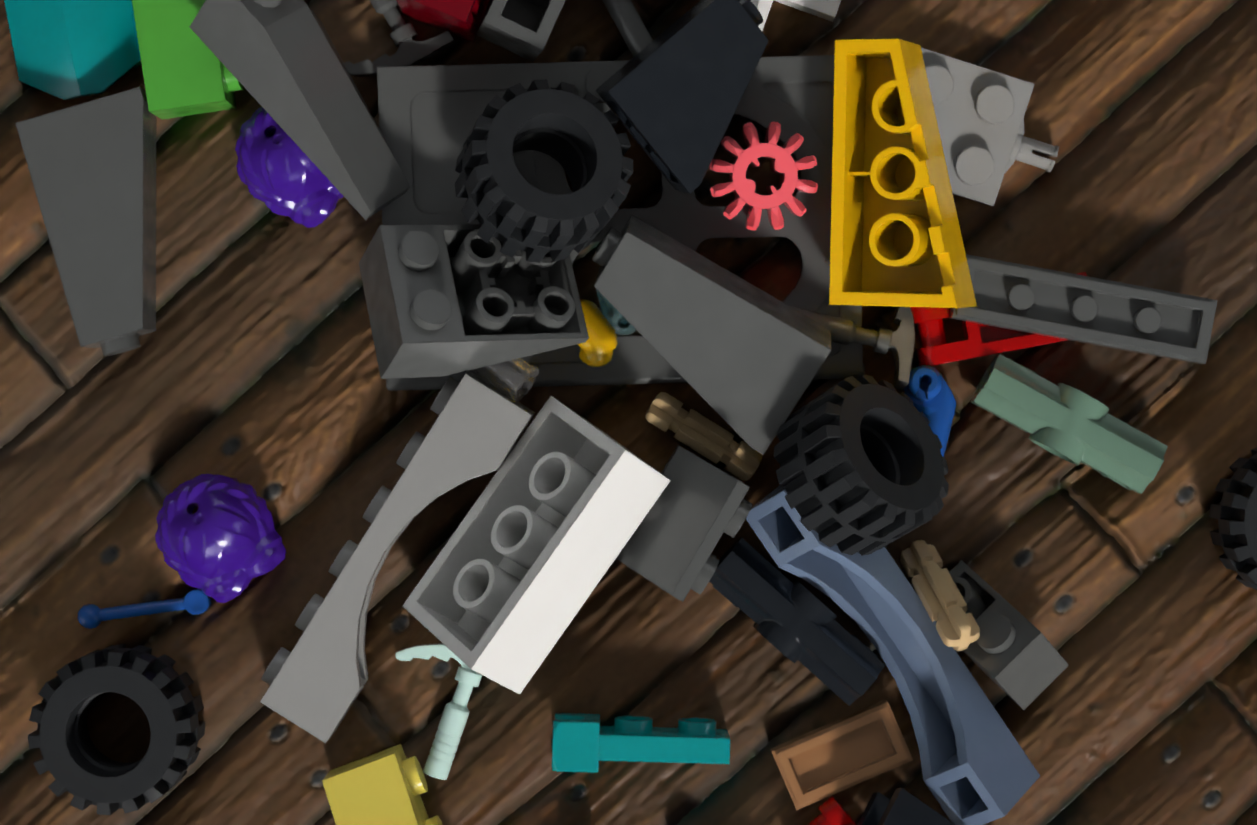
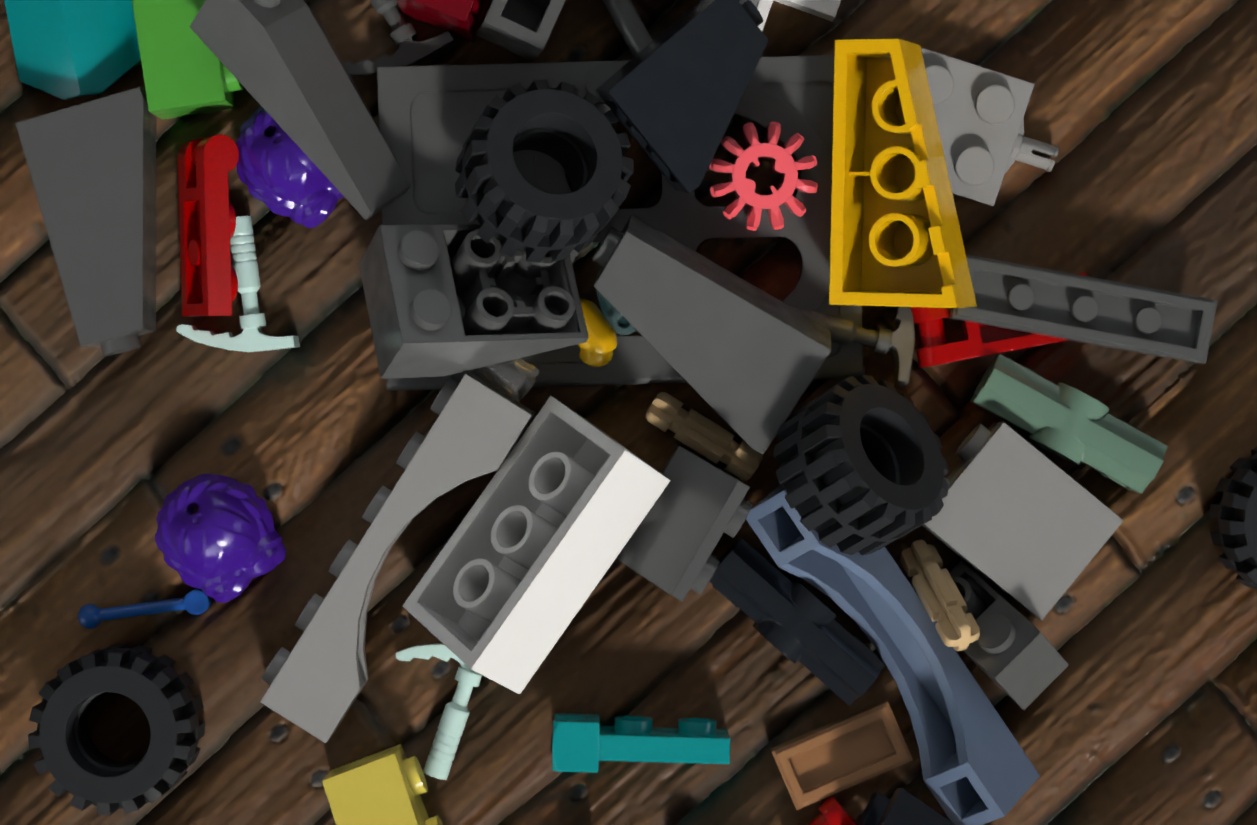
blue arm [904,365,956,457] -> none
none -> light aqua piece [176,216,300,352]
none -> red plate [177,134,239,317]
none -> light grey brick [921,422,1124,620]

